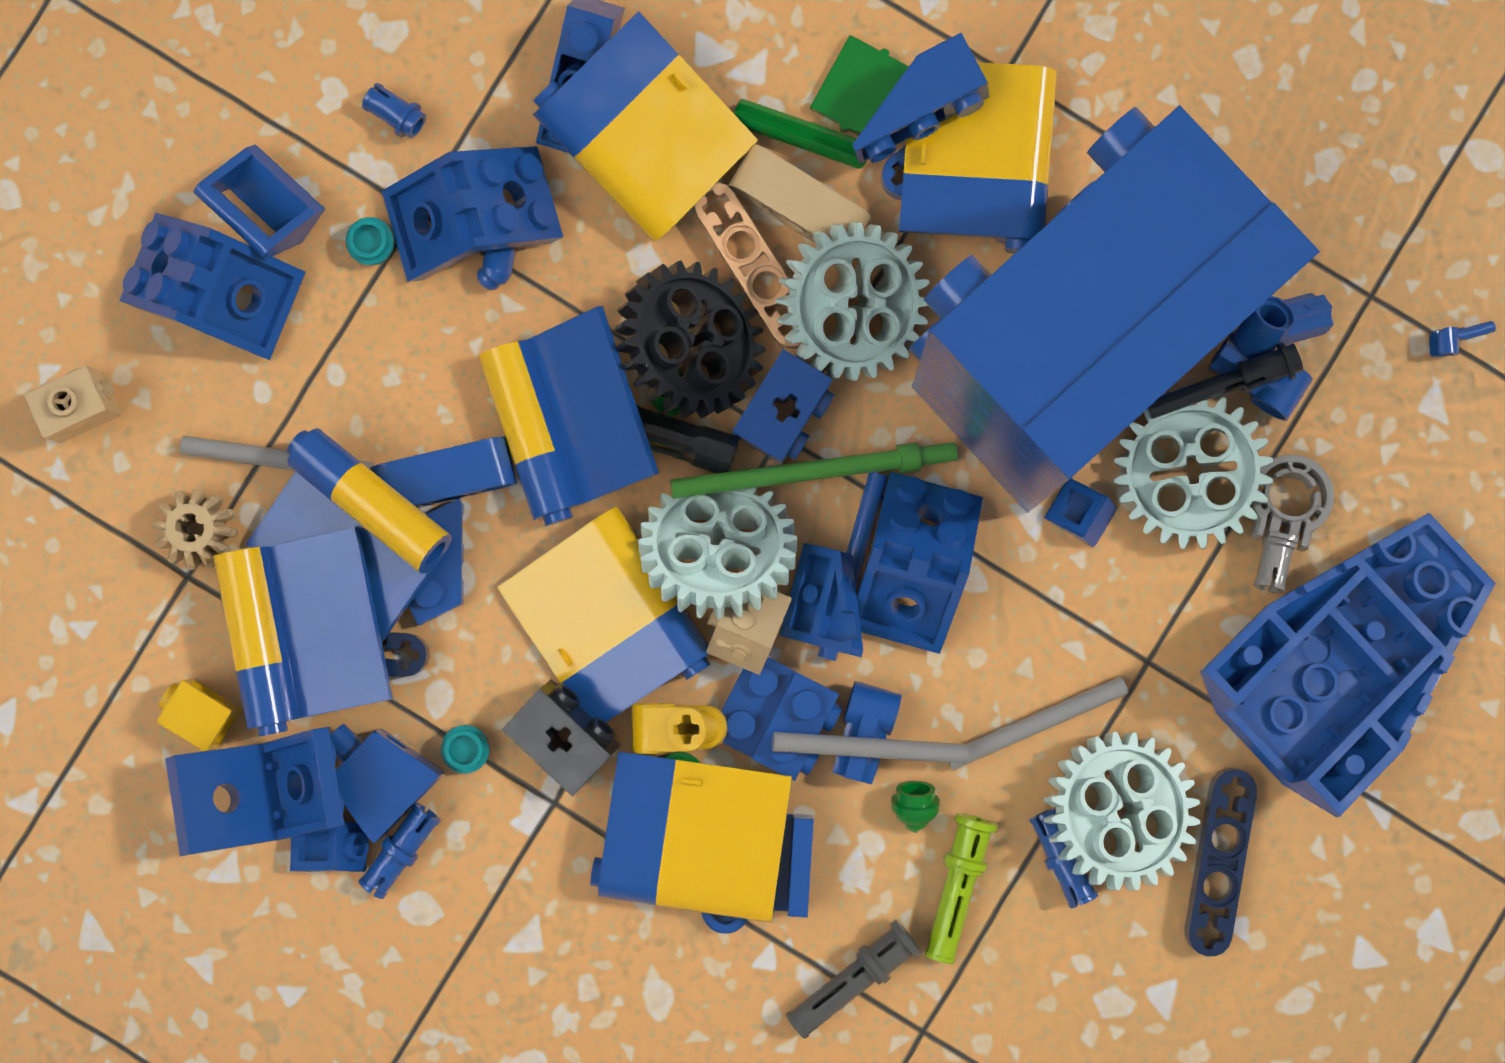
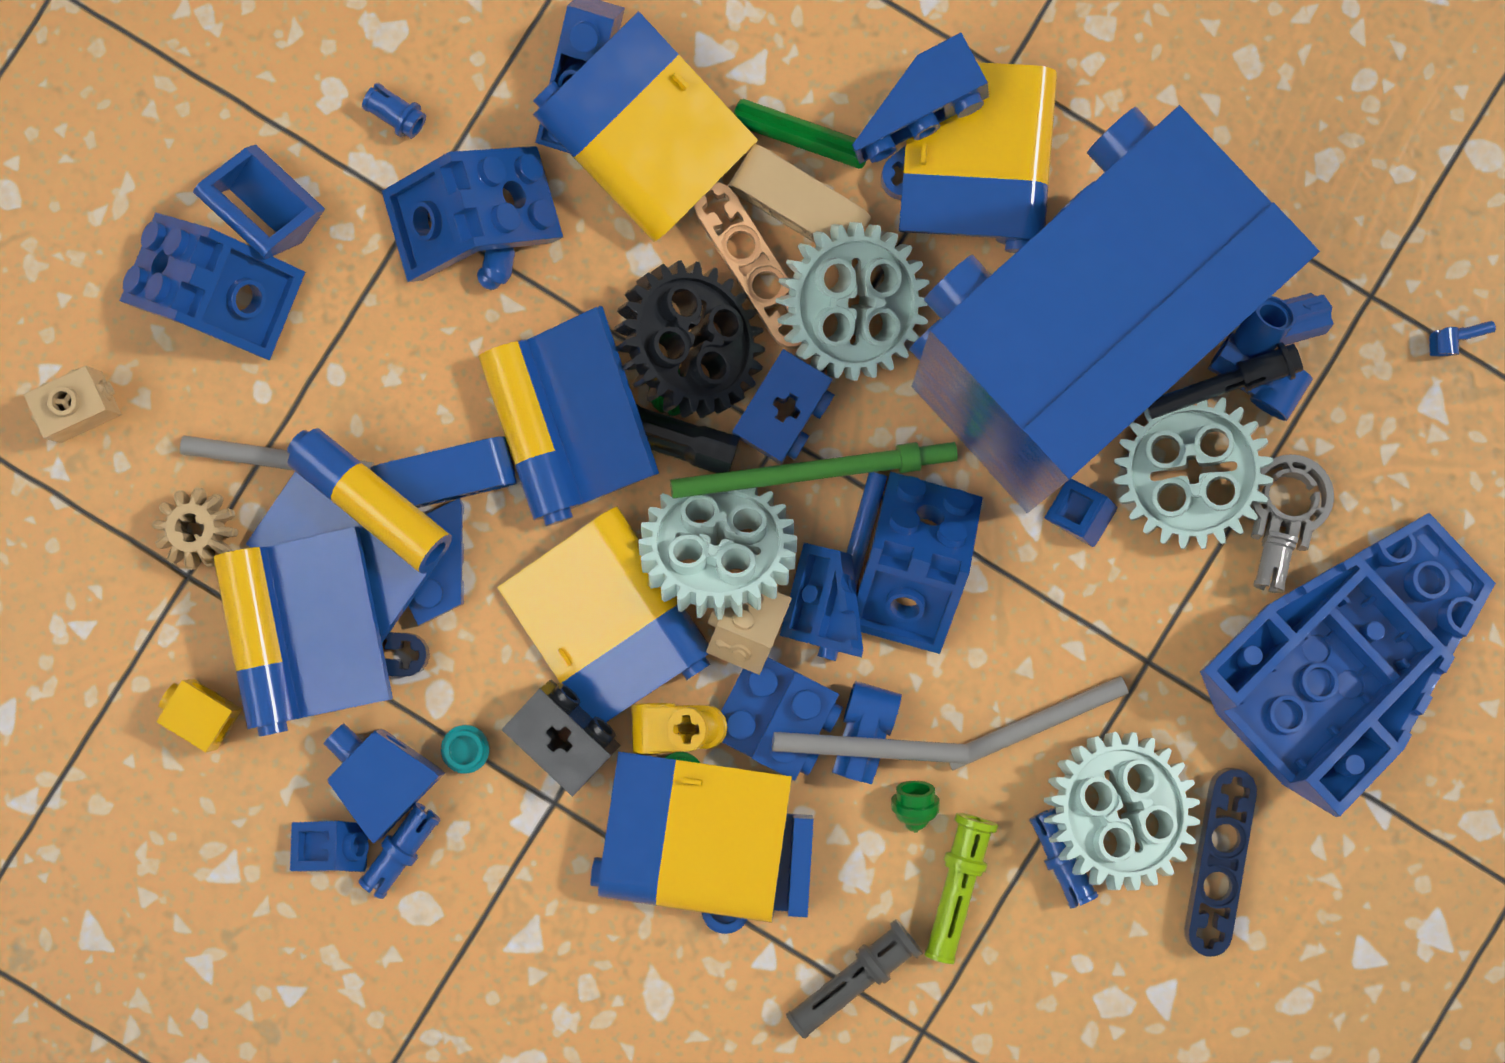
blue bracket [165,727,345,857] -> none
teal plate [346,217,394,266] -> none
green piece [810,35,909,135] -> none

